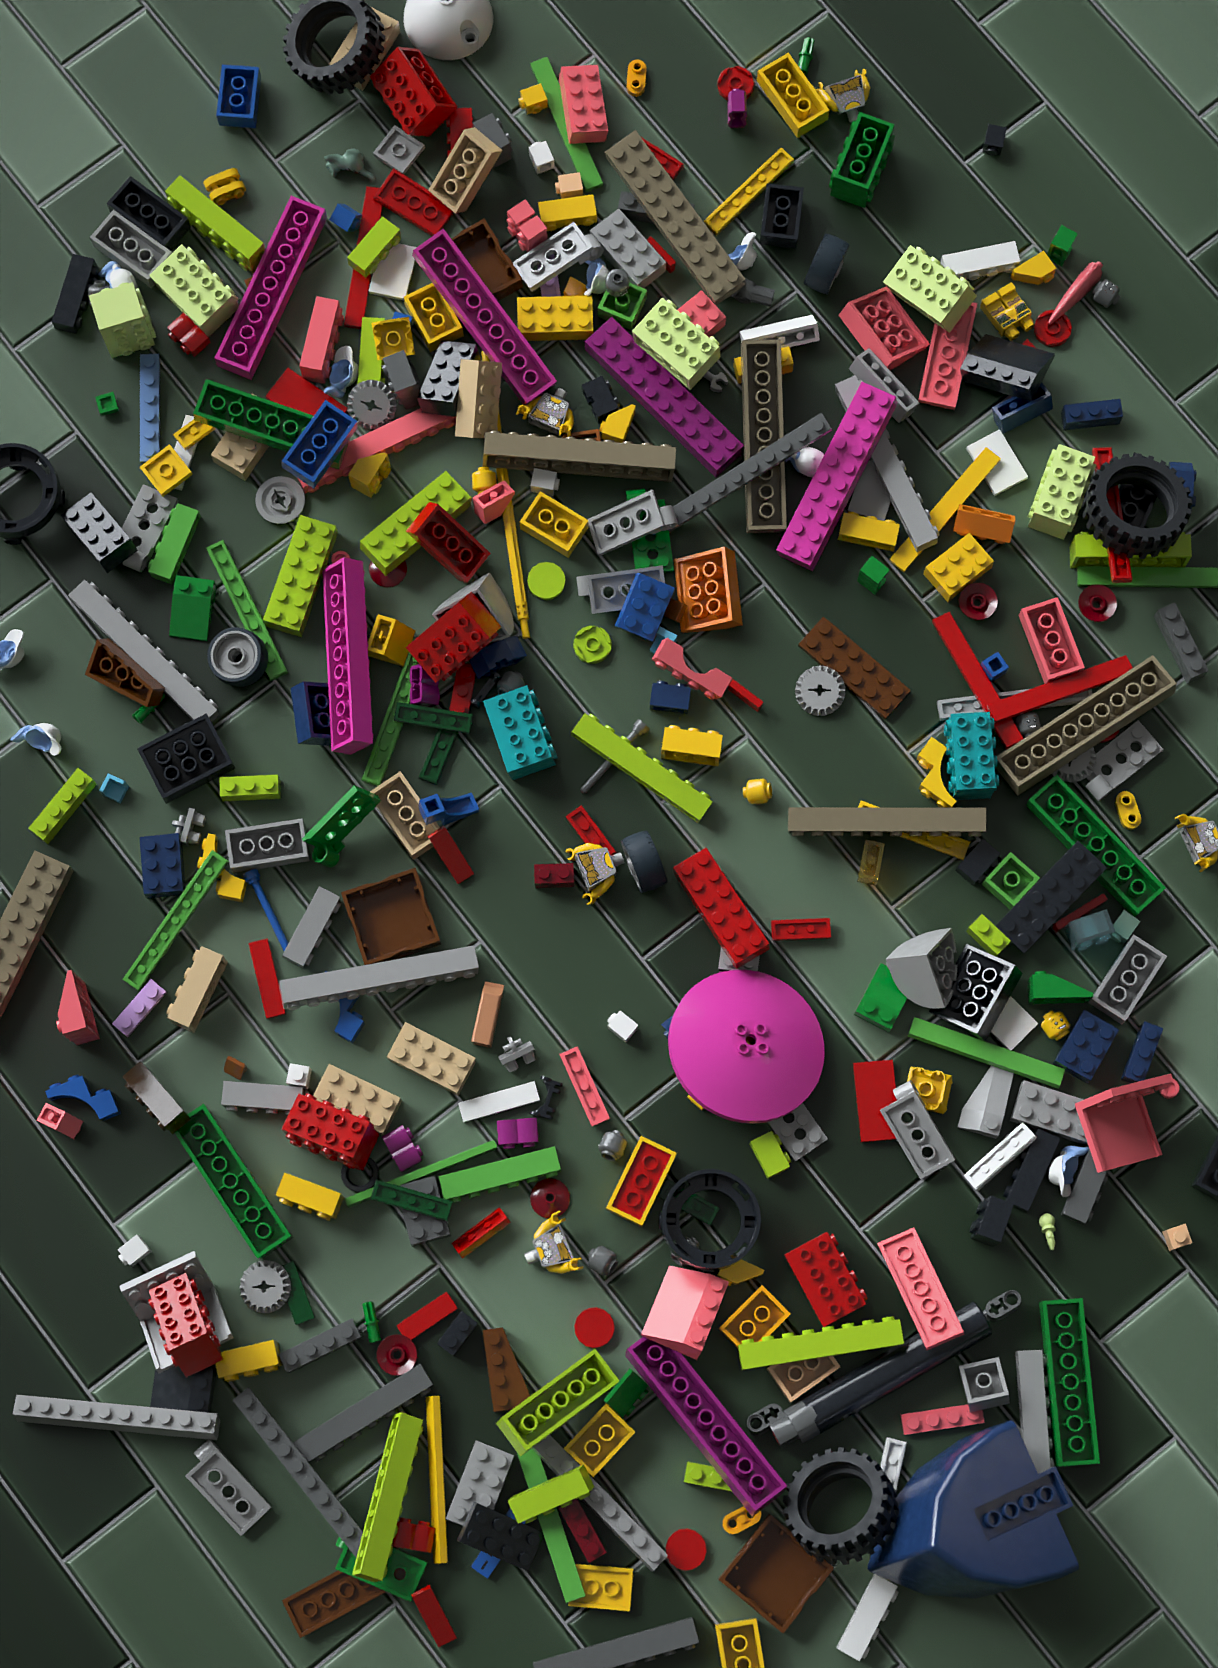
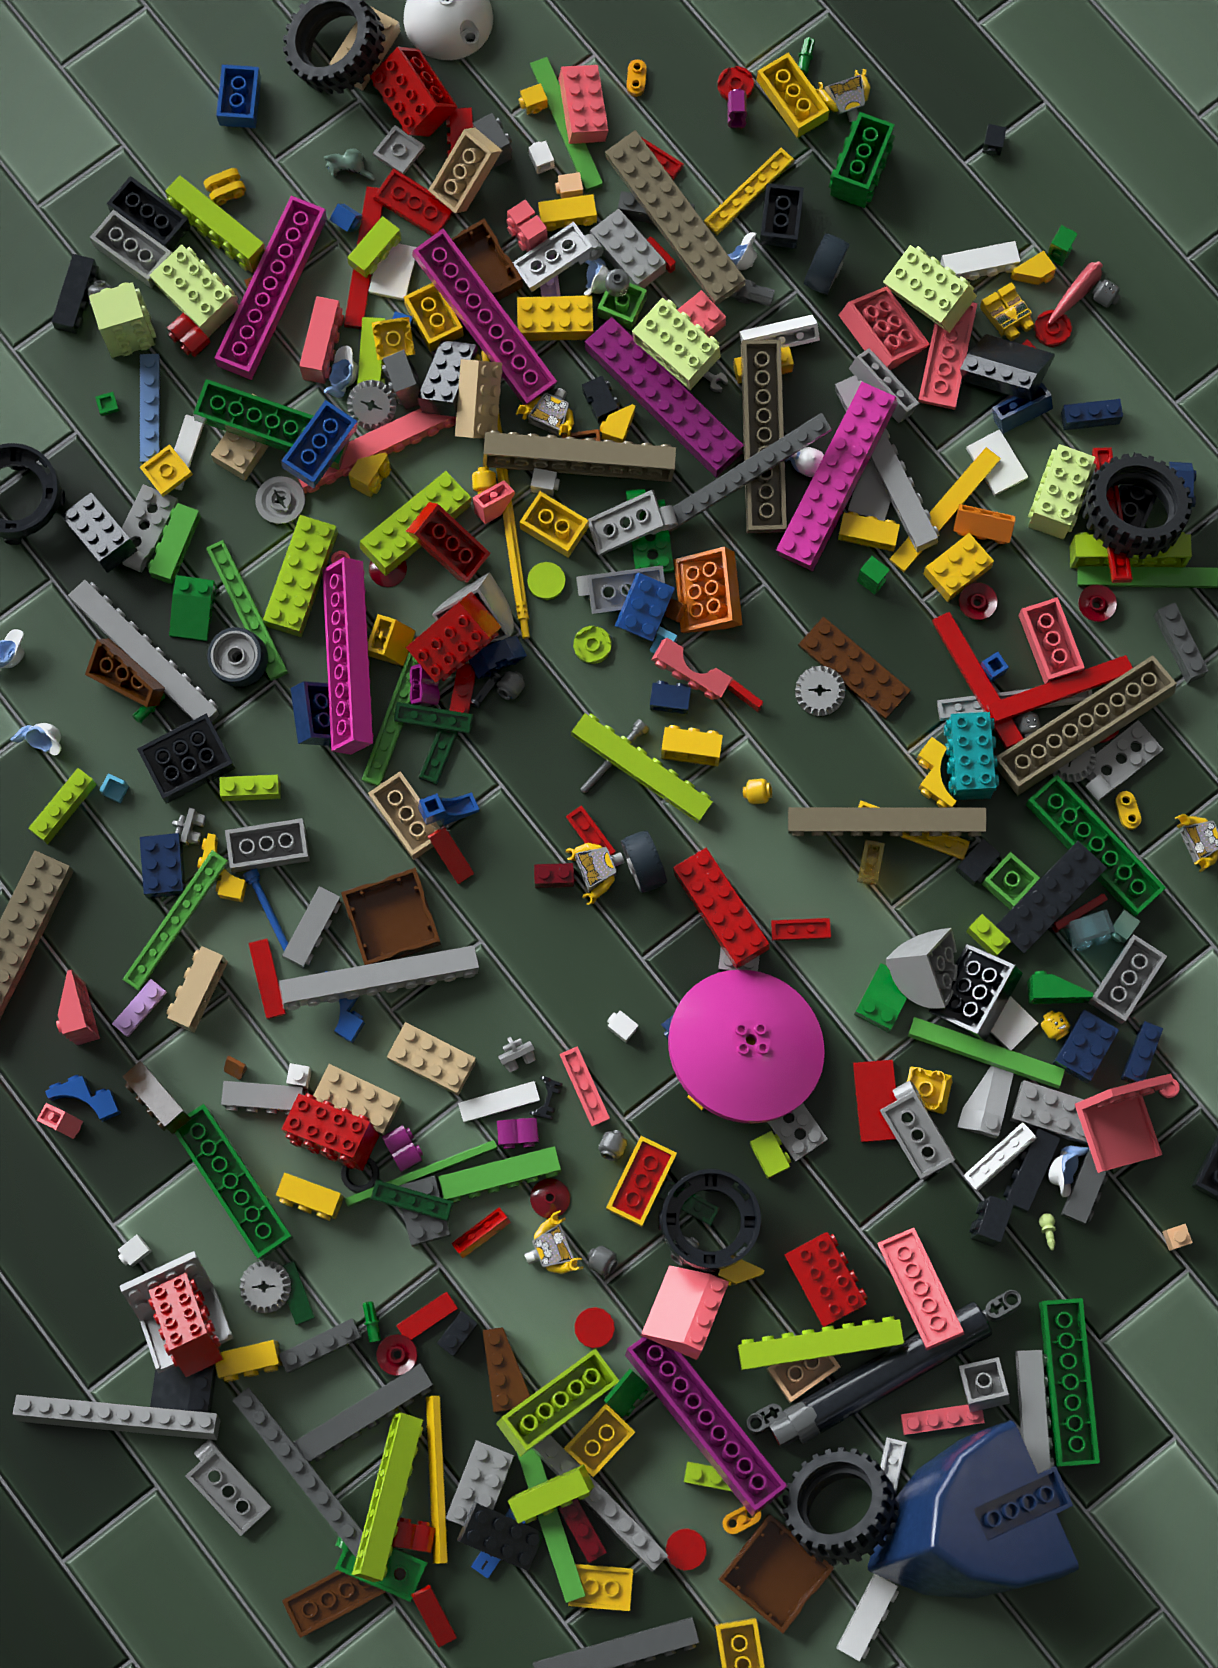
white hair [98,261,137,289] -> none
yellow plate [173,419,216,451] -> none
red tile [265,368,348,416] -> none
green hinge [302,785,381,867] -> none
nougat piece [471,981,504,1048] -> none
teal brick [483,685,558,780] -> none
light orange slope [564,277,588,296] -> none
light orange brick [719,1285,790,1349] -> none

